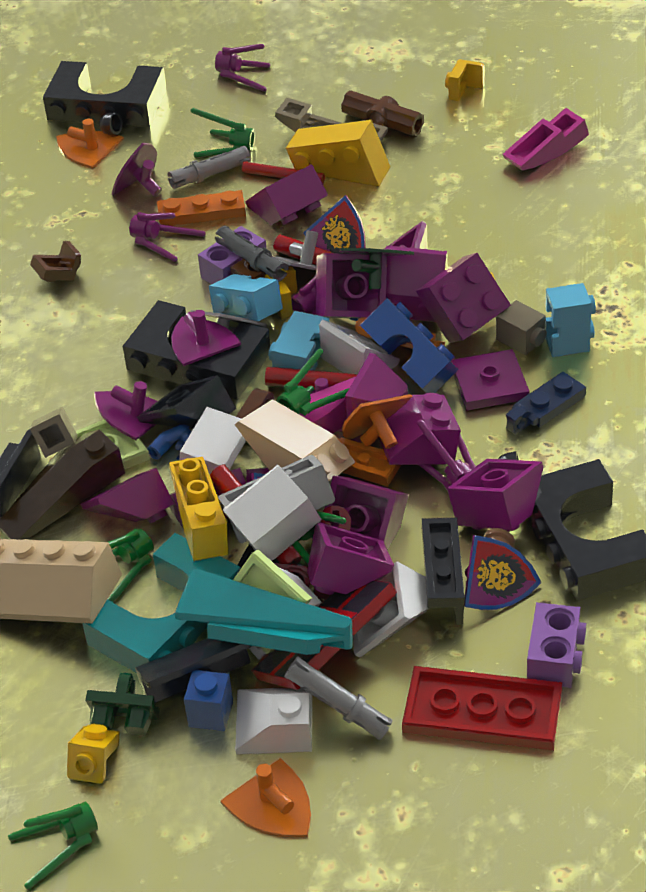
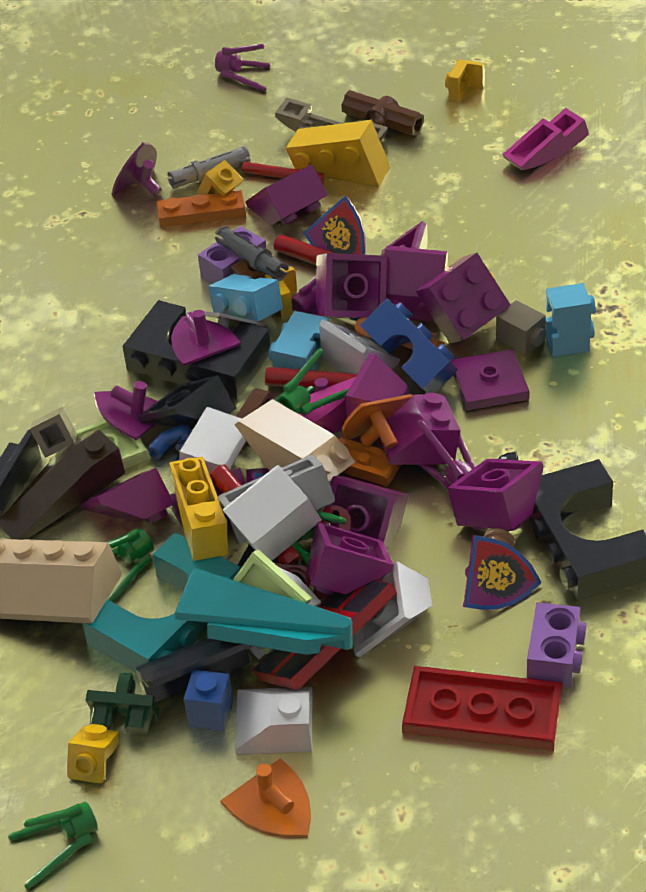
reddish brown bracket [30,241,81,282] -> none
black arch [43,61,167,126] -> none
orange shield [56,119,124,169] -> none
black hinge [99,113,123,135] -> none
magenta plant [129,212,206,262] -> none
green plant [190,108,255,157] -> none
light grey shield [275,230,318,270] -> none
light grey pin [284,657,393,740] -> none
dark green shield [339,248,414,289] -> none
black panel [421,517,465,625] -> none
dark blue hinge [506,372,586,435] -> none
none -> yellow bracket [197,160,243,196]

